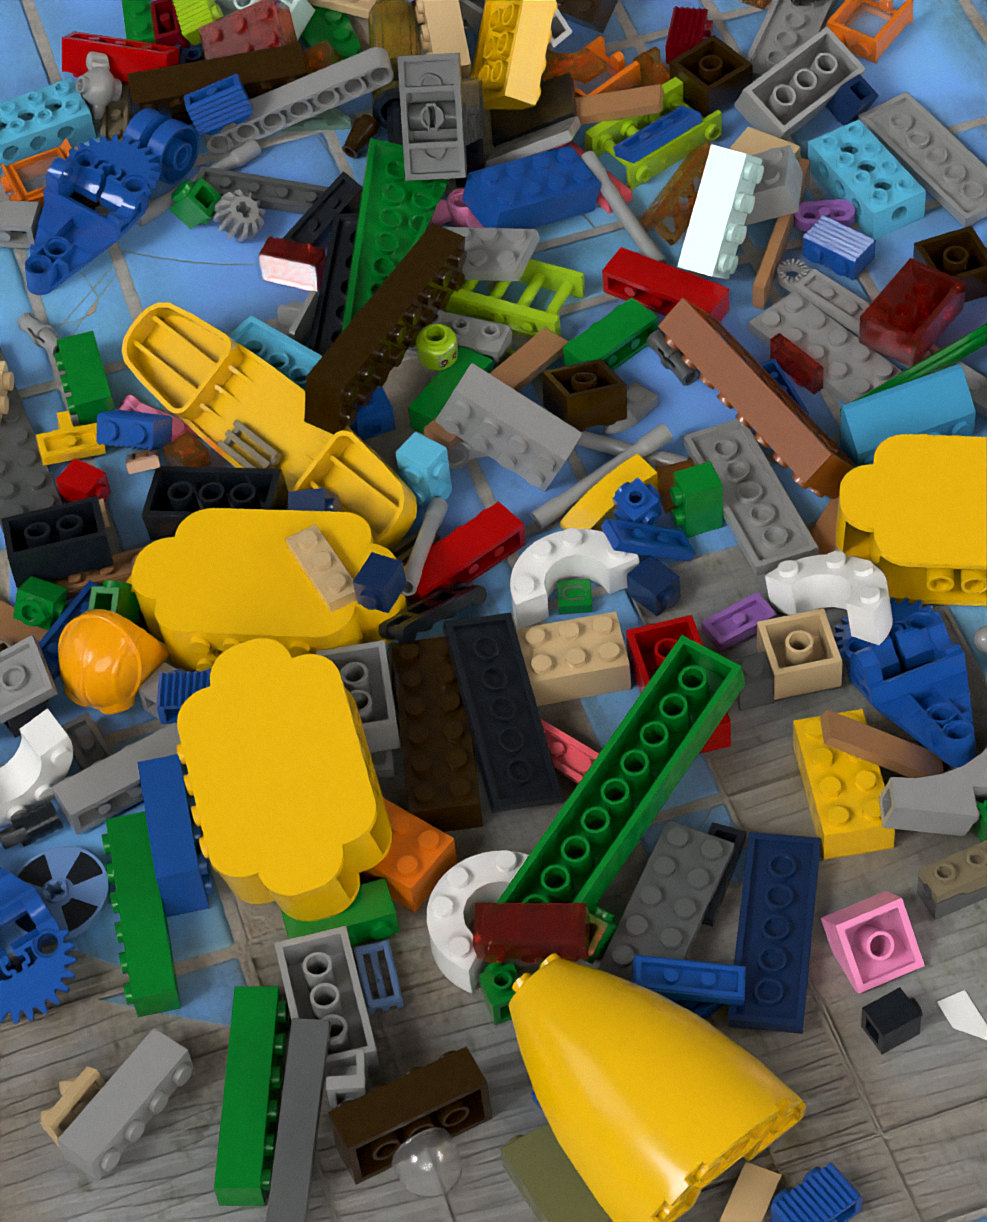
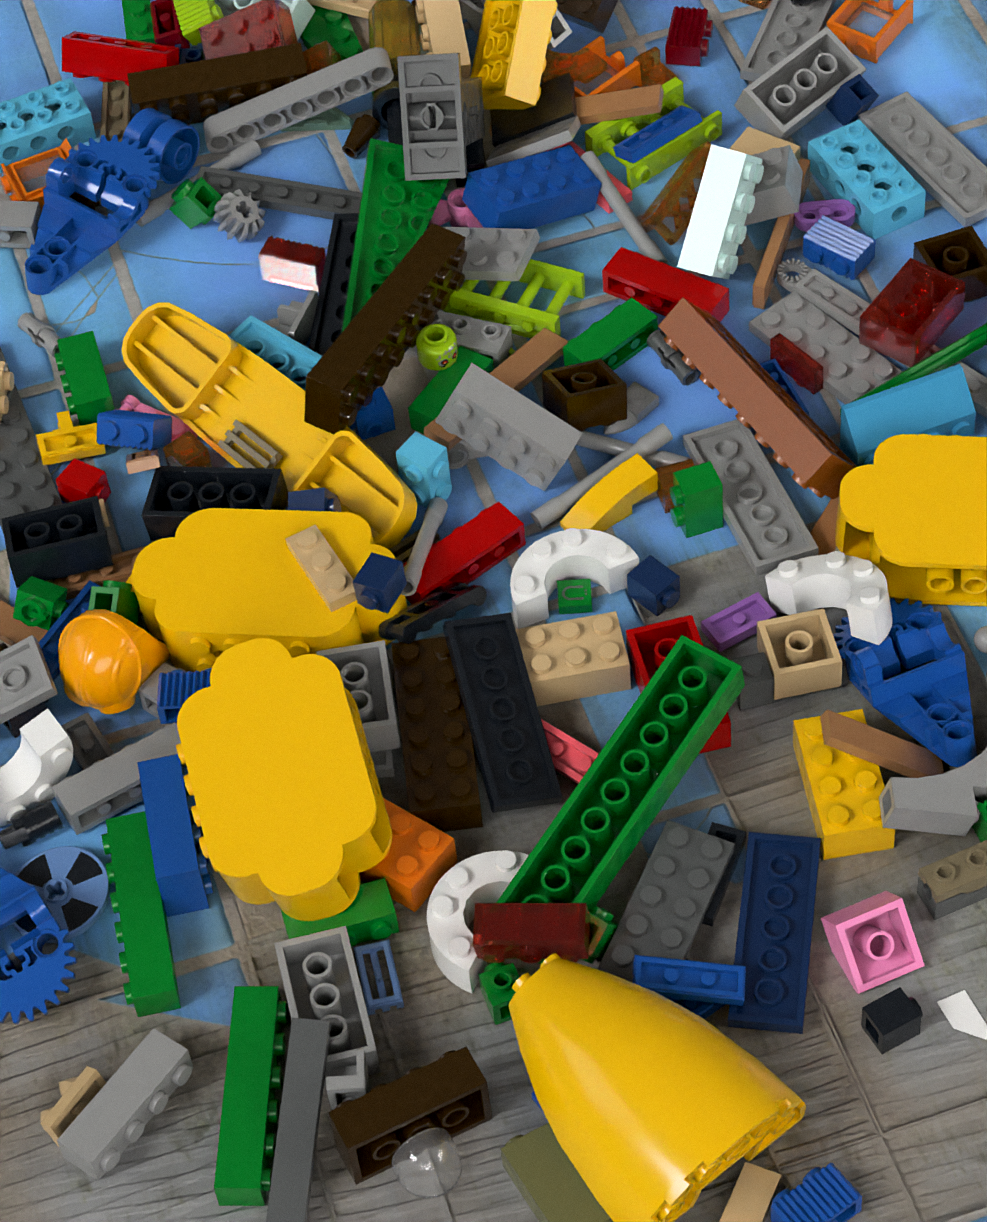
light grey piece [76,51,122,121] -> none
blue brick [184,74,254,136] -> none
black plate [283,171,362,259] -> none
blue tile [601,518,696,562] -> none
blue brick [612,478,662,525] -> none
dark brown brick [669,35,753,117] -> none

